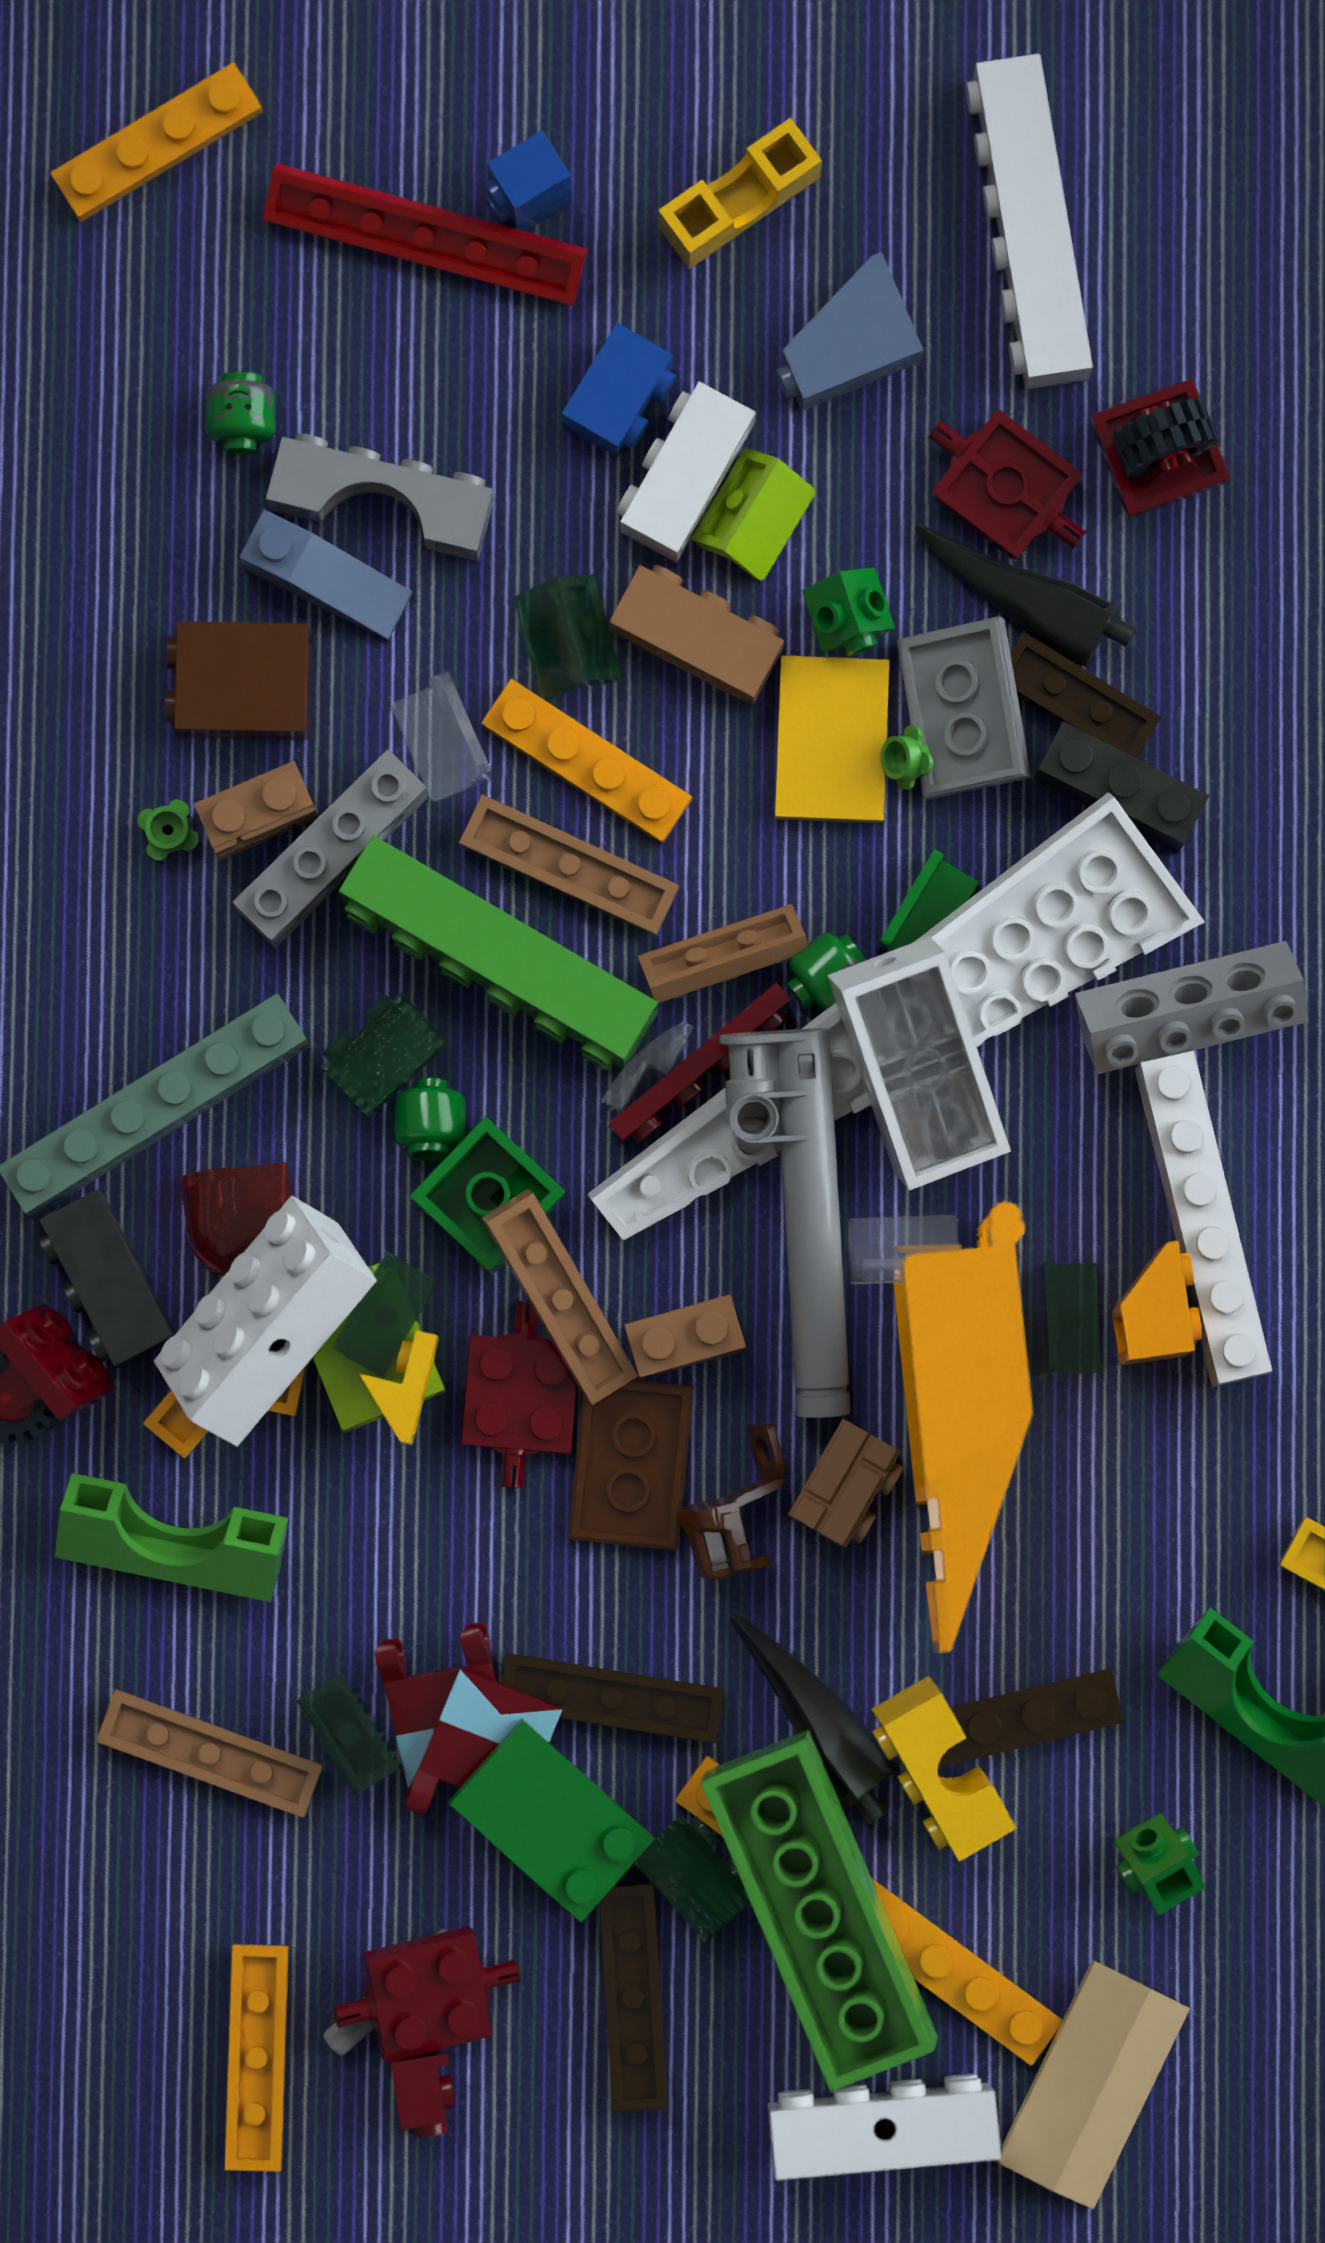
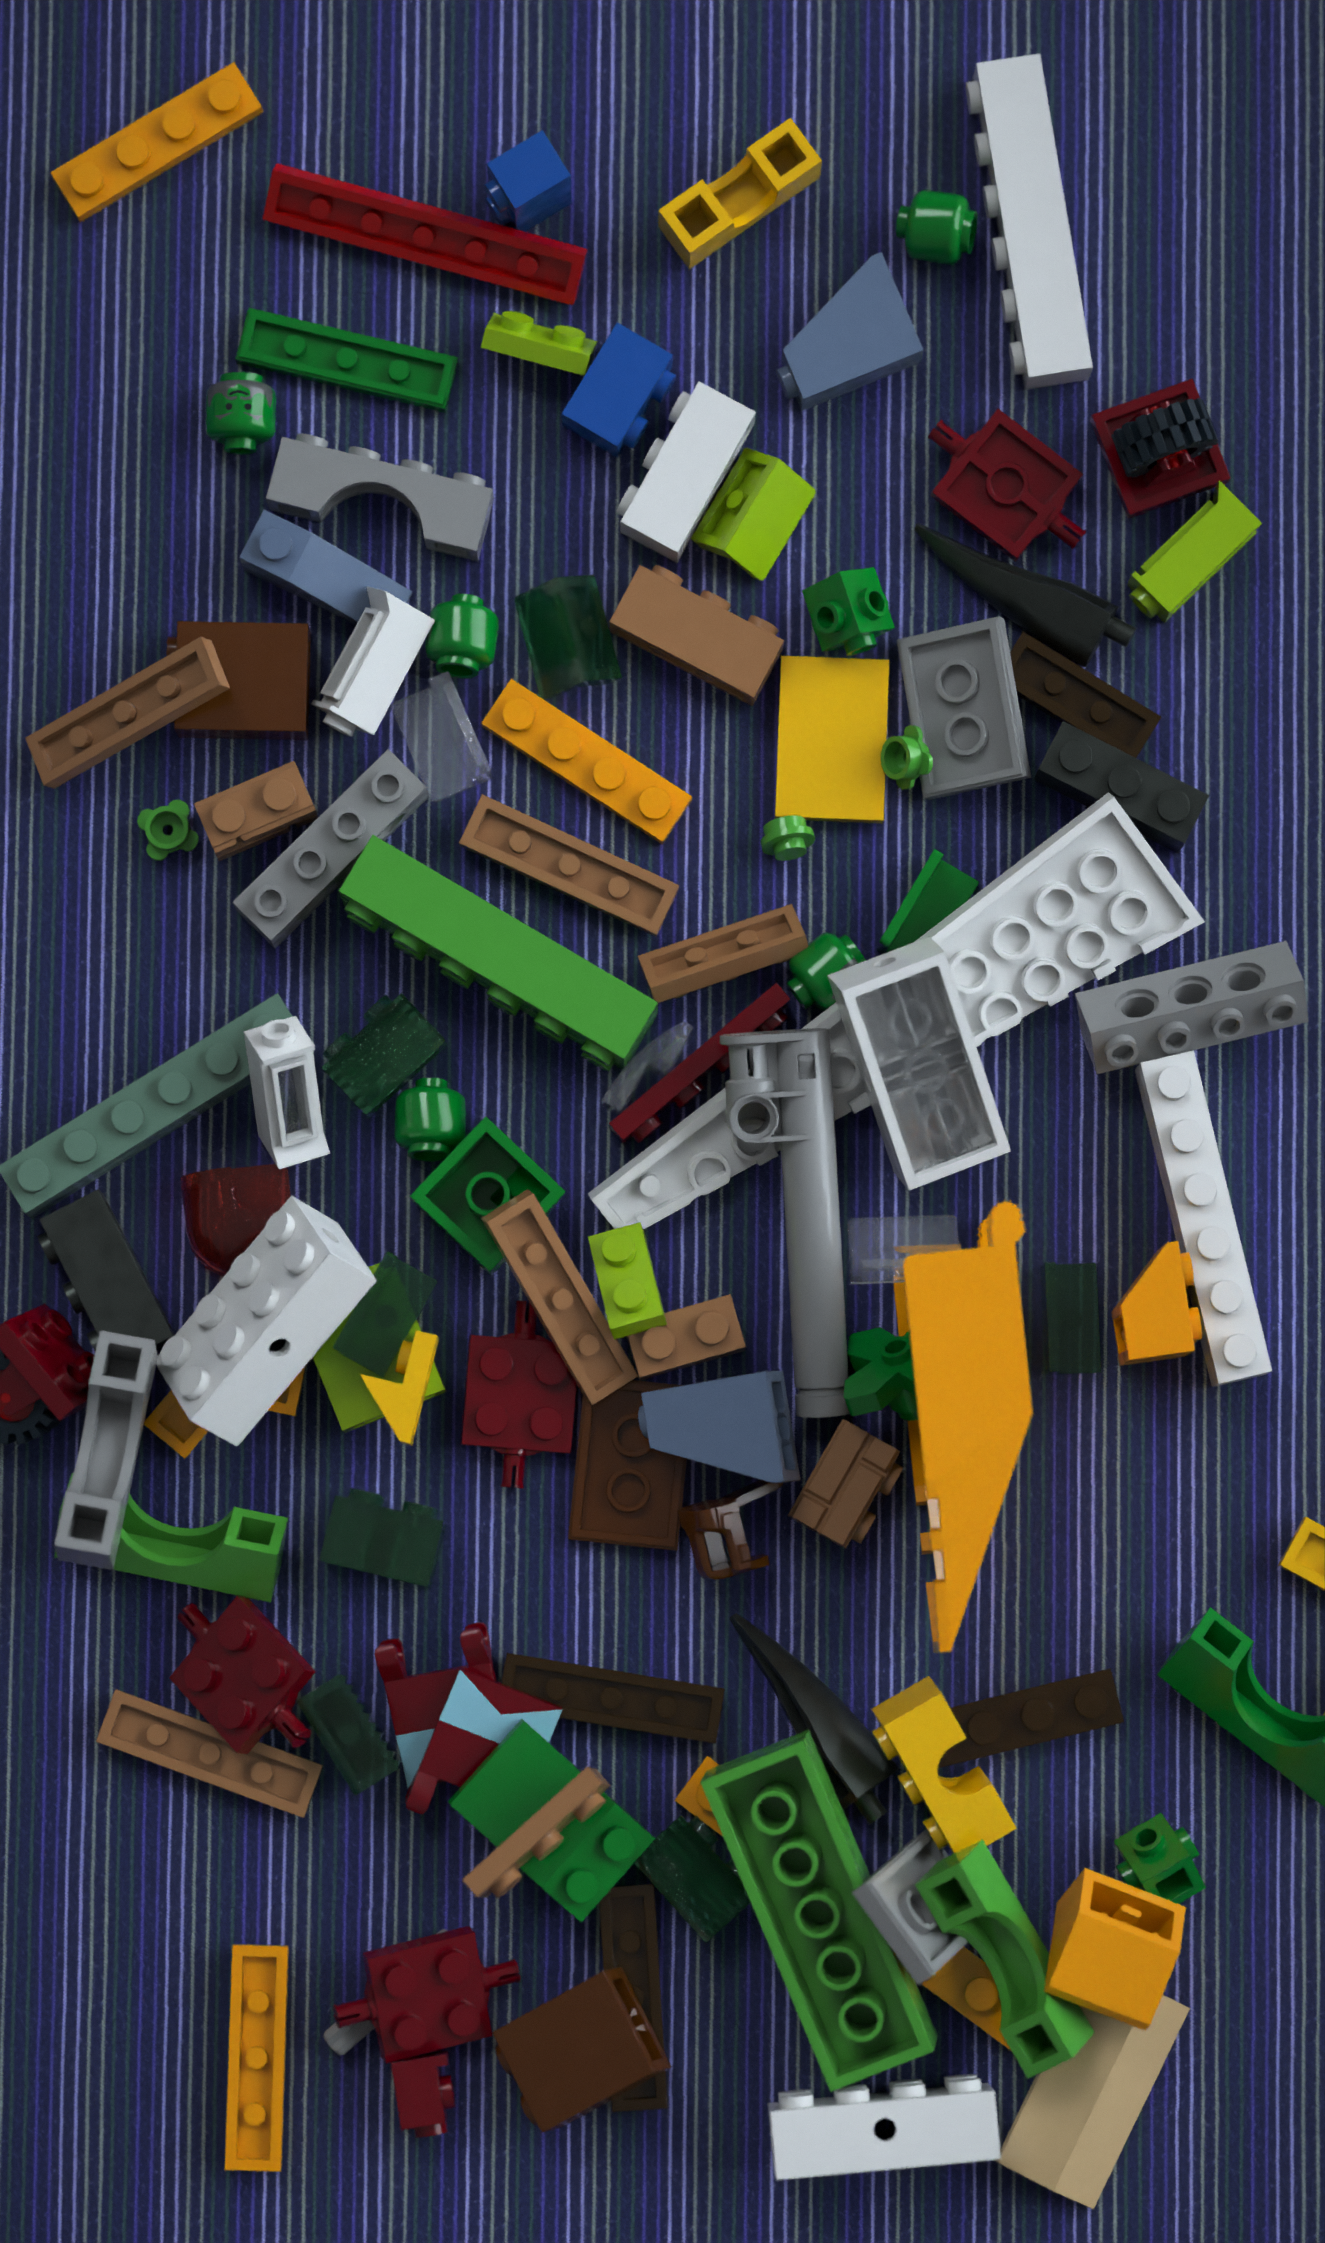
none -> medium nougat plate [25,637,230,789]
none -> light grey arch [54,1330,158,1570]
none -> dark red plate [169,1596,316,1754]
none -> green tile [236,308,458,413]
none -> white window [244,1016,330,1170]
none -> white window [311,586,435,737]
none -> clear green brick [319,1488,447,1588]
none -> green head [425,594,499,679]
none -> medium nougat plate [462,1766,611,1898]
none -> lime plate [481,311,597,376]
none -> reddish brown brick [492,1967,672,2133]
none -> lime plate [588,1222,667,1340]
none -> sand blue slope [638,1371,801,1483]
none -> bright green plate [760,815,815,861]
none -> green plant [843,1327,918,1420]
none -> light grey tile [852,1830,968,1985]
none -> green head [896,190,978,265]
none -> bright green arch [915,1839,1095,2078]
none -> light orange slope [1044,1868,1186,2031]
none -> lime window [1127,480,1262,623]

